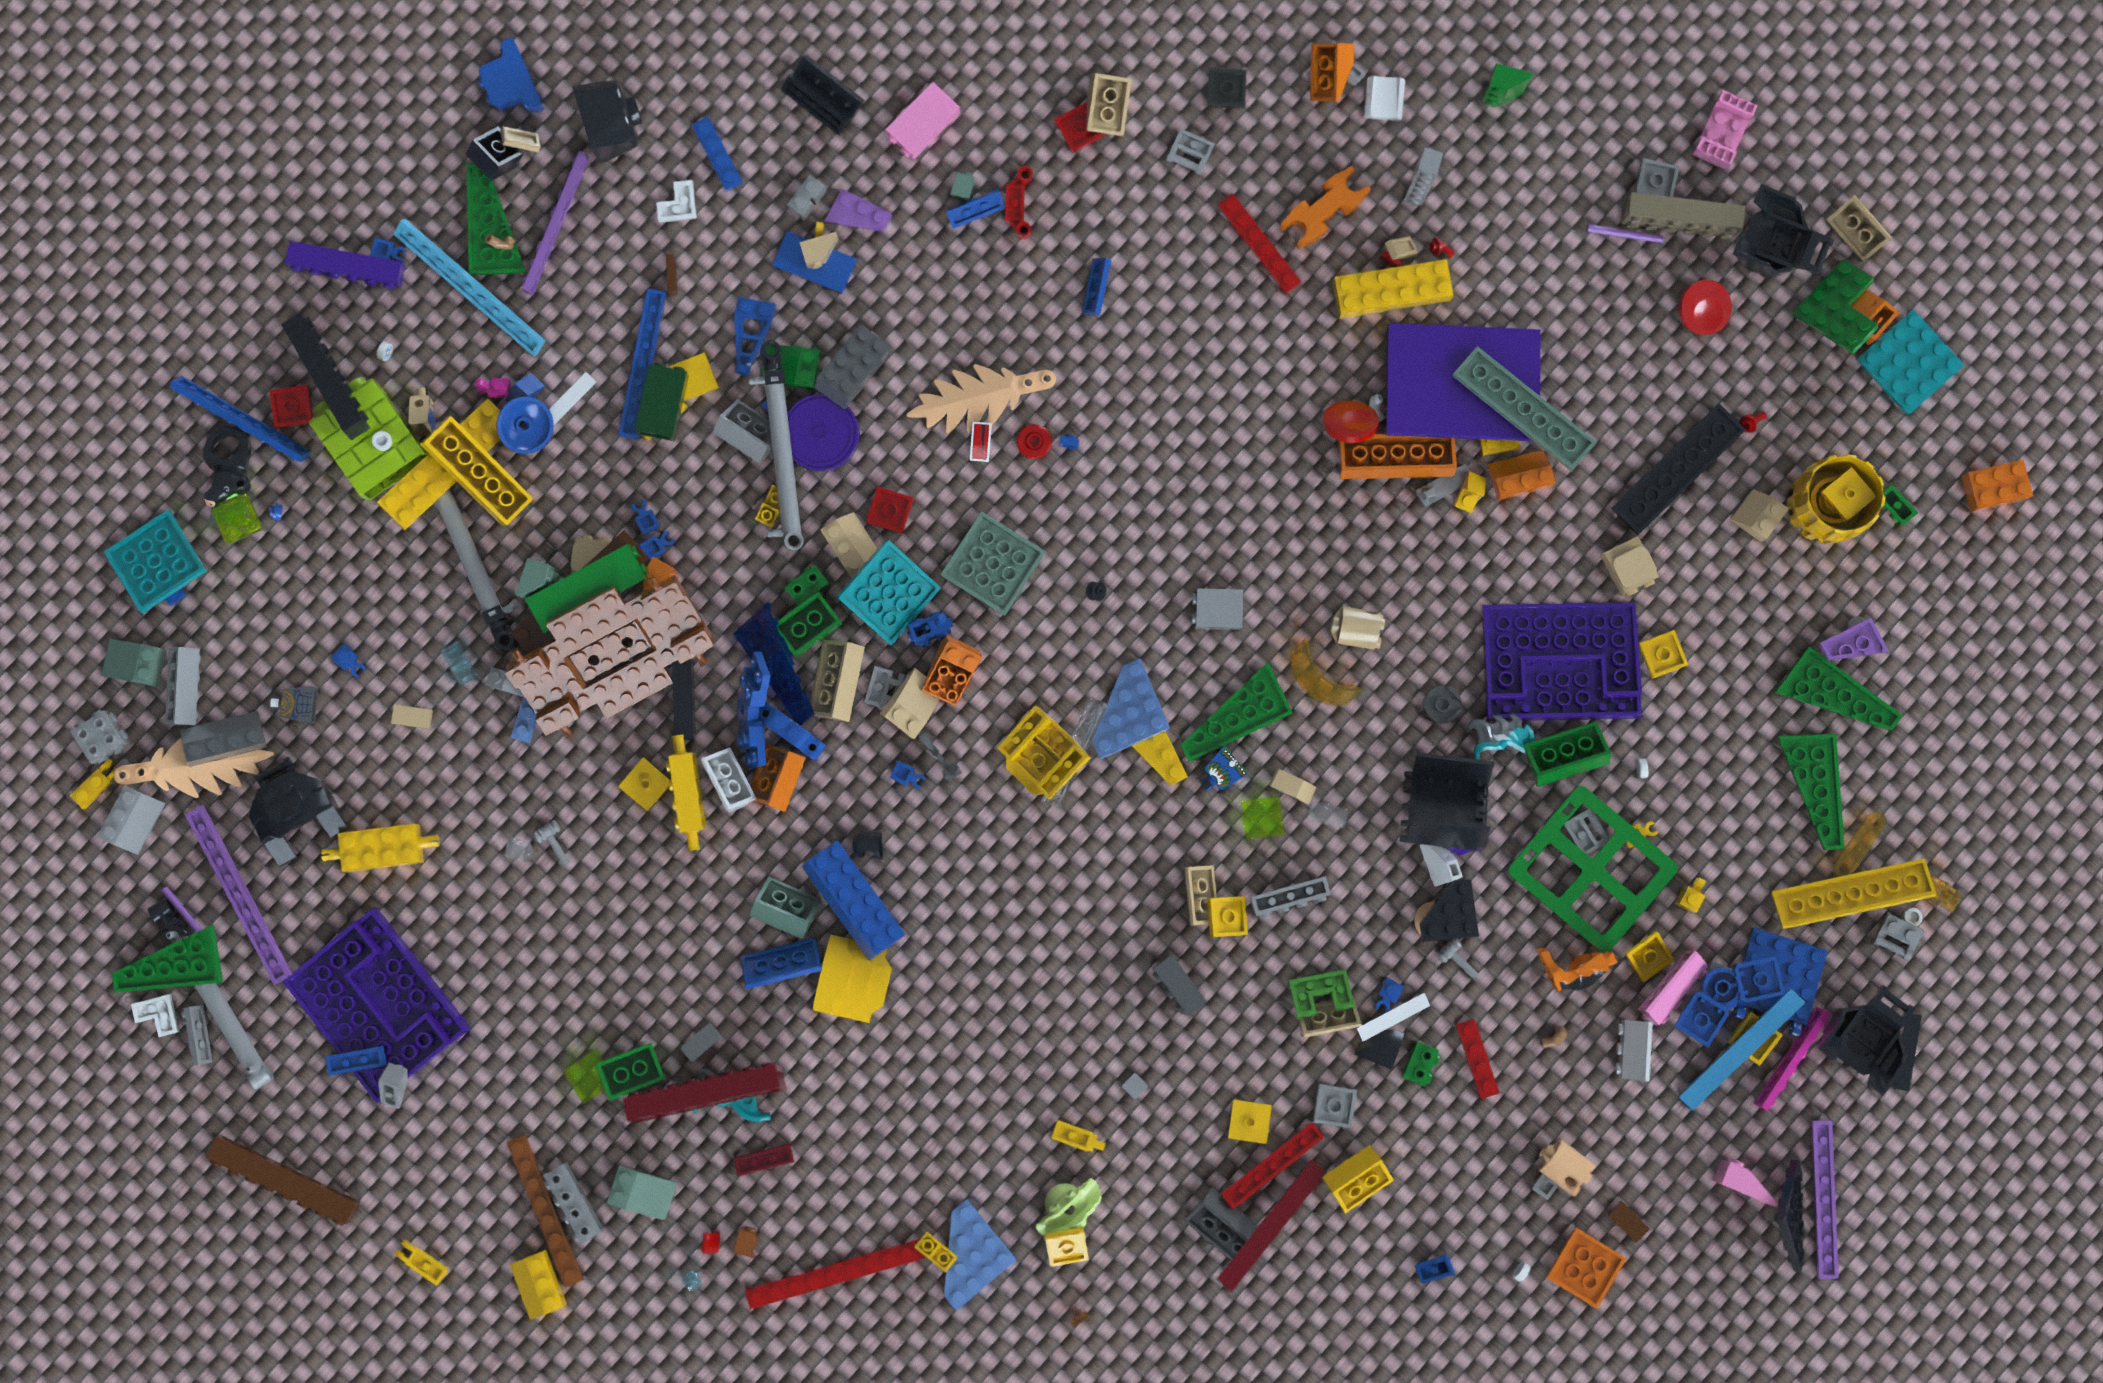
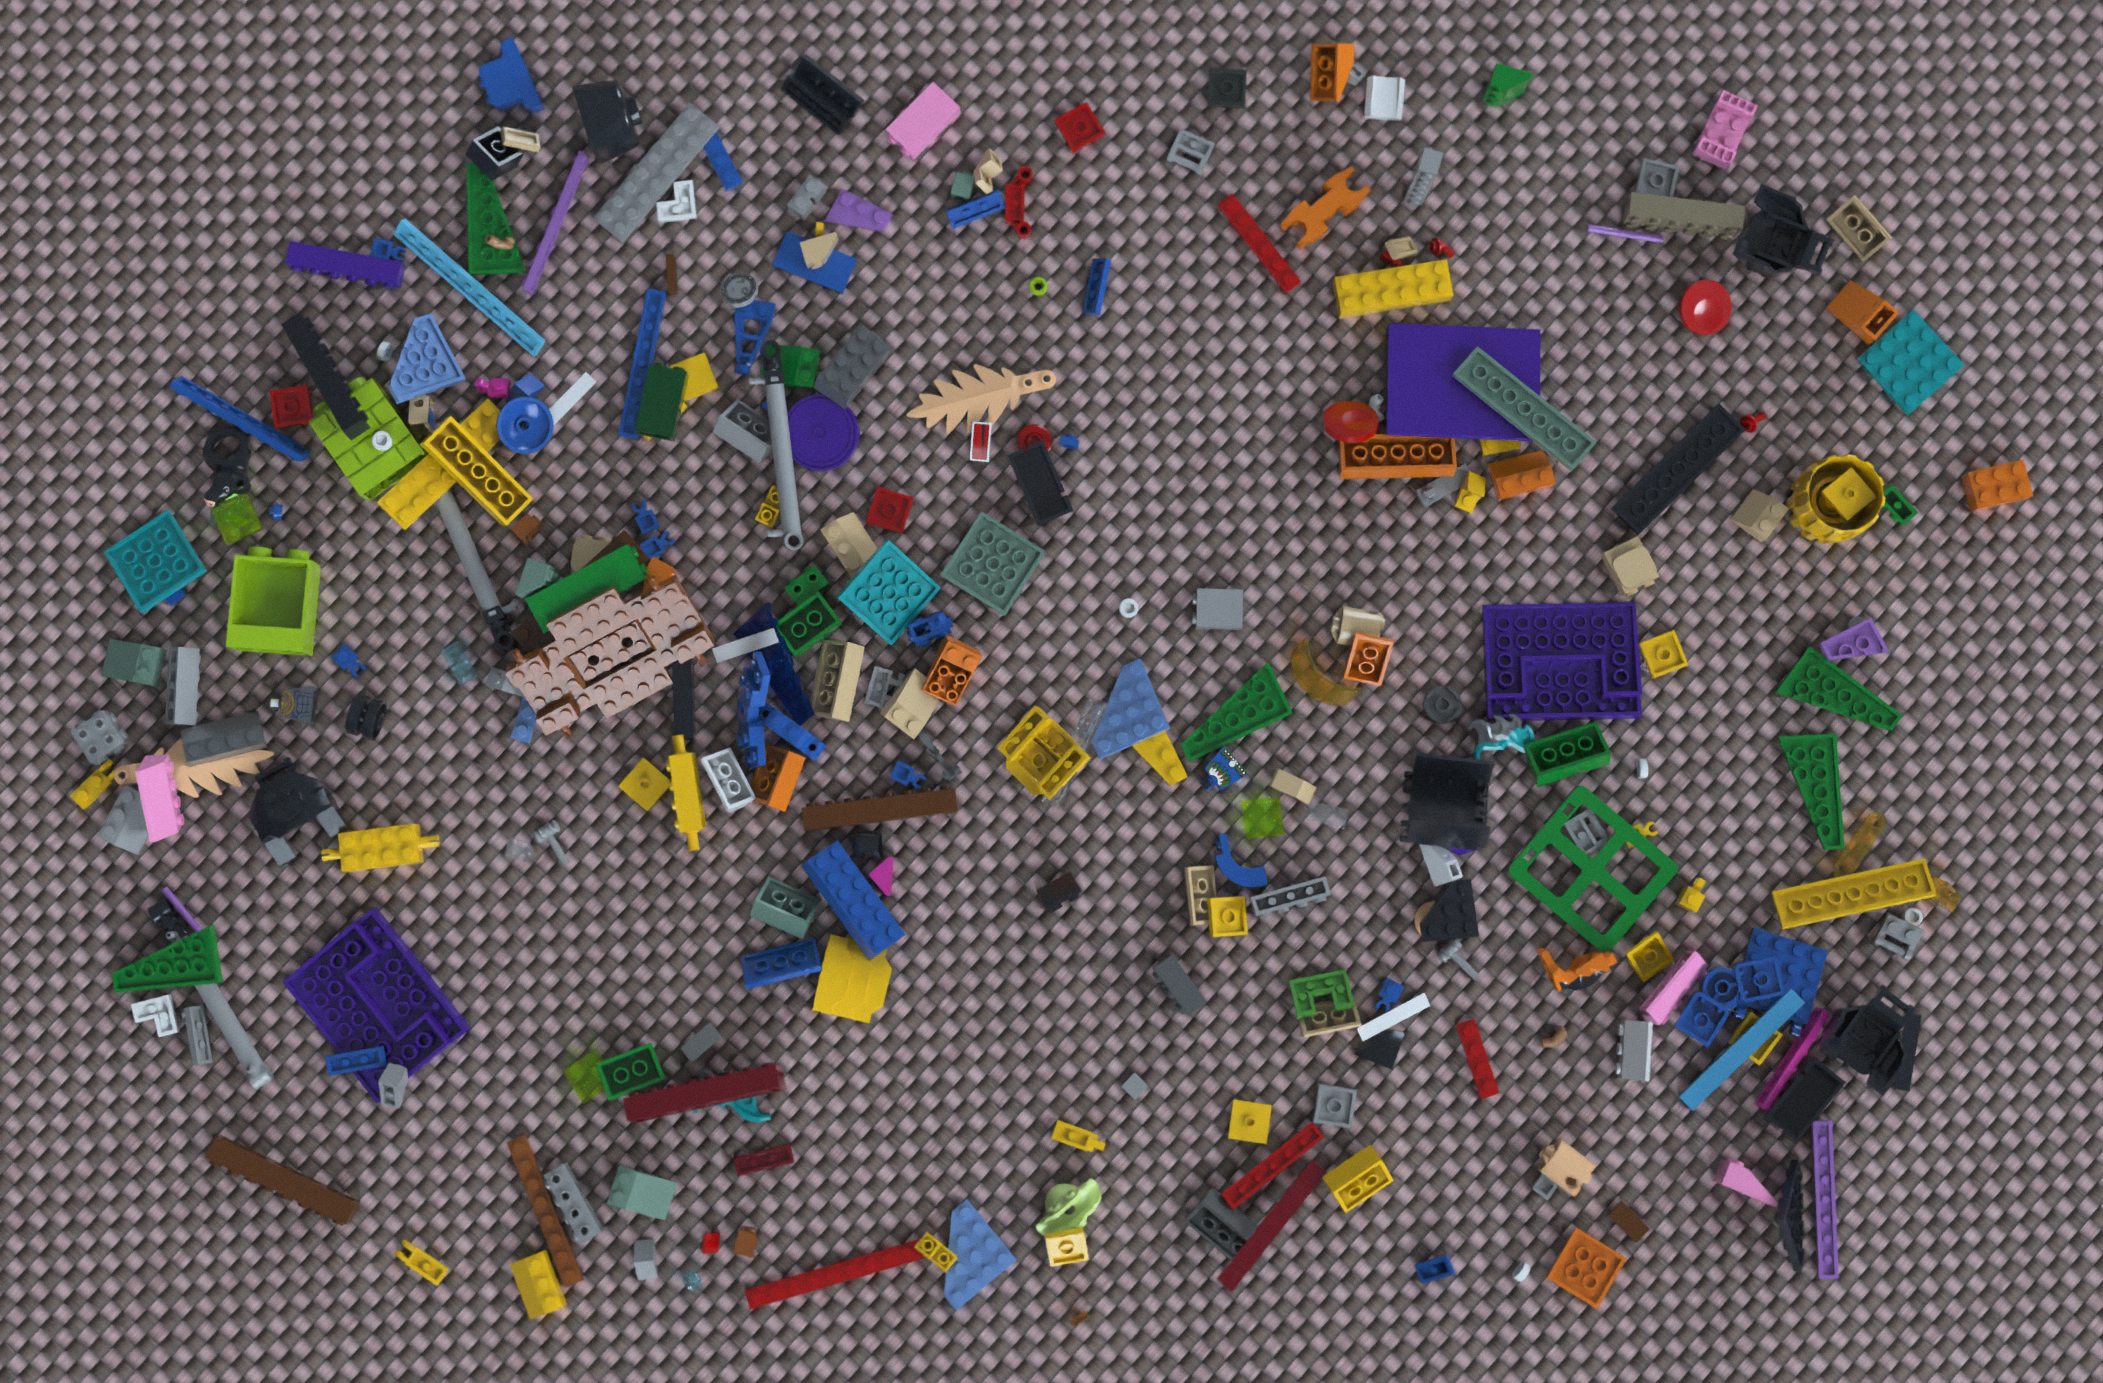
medium lavender plate [185,805,293,985] -> none
tan tile [391,705,433,729] -> none
tan slope [1086,73,1132,136] -> none
black wheel [1086,581,1106,601] -> none
green brick [1401,1041,1440,1087] -> none
green plate [1793,259,1878,355] -> none
none -> bright pink slope [135,754,184,843]
none -> lime brick [226,547,321,656]
none -> black wheel [345,693,387,741]
none -> medium blue plate [388,313,466,404]
none -> dark orange window [511,513,542,547]
none -> light grey plate [594,103,720,243]
none -> light grey slope [634,1238,658,1280]
none -> white sticker [712,628,779,663]
none -> tile [720,273,758,308]
none -> reddish brown brick [801,786,958,832]
none -> dark pink slope [868,857,894,896]
none -> tan slope [974,148,1003,194]
none -> black piece [1007,440,1073,527]
none -> lime plate [1029,277,1048,296]
none -> black slope [1036,872,1082,912]
none -> white tile [1119,598,1138,618]
none -> blue arch [1214,834,1268,888]
none -> orange slope [1343,632,1394,686]
none -> black piece [1764,1057,1846,1144]

